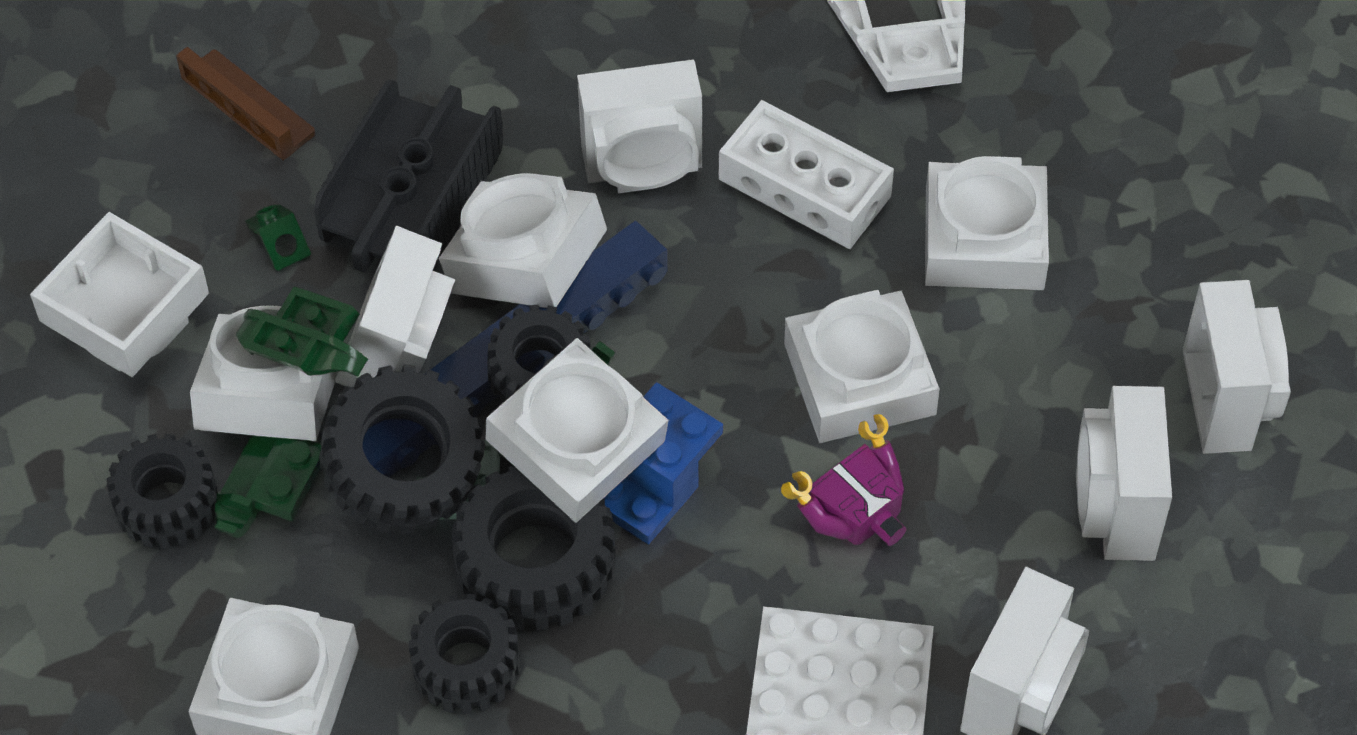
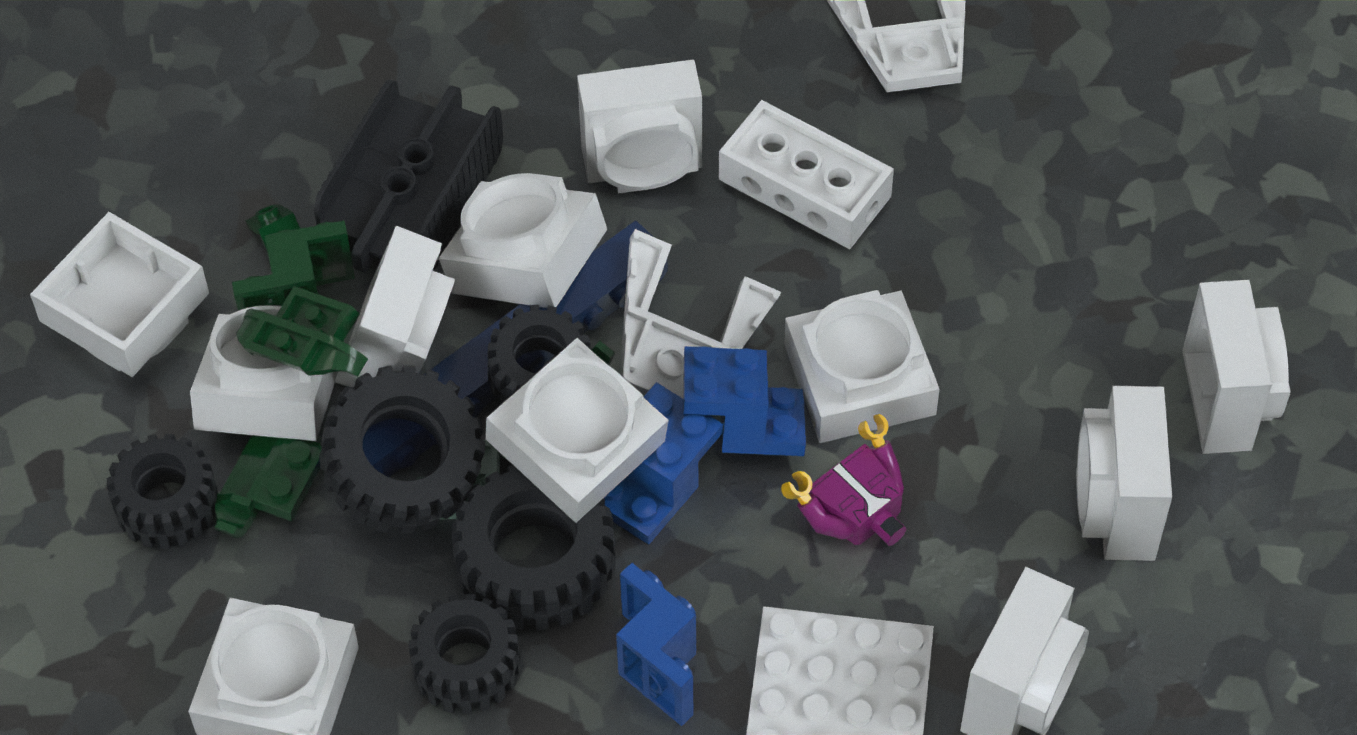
reddish brown panel [176,47,316,161] -> none
white container [925,156,1049,290] -> none
none -> dark green bracket [232,220,355,311]
none -> blue bracket [616,563,696,726]
none -> white wing [620,229,781,398]
none -> blue bracket [683,346,806,456]

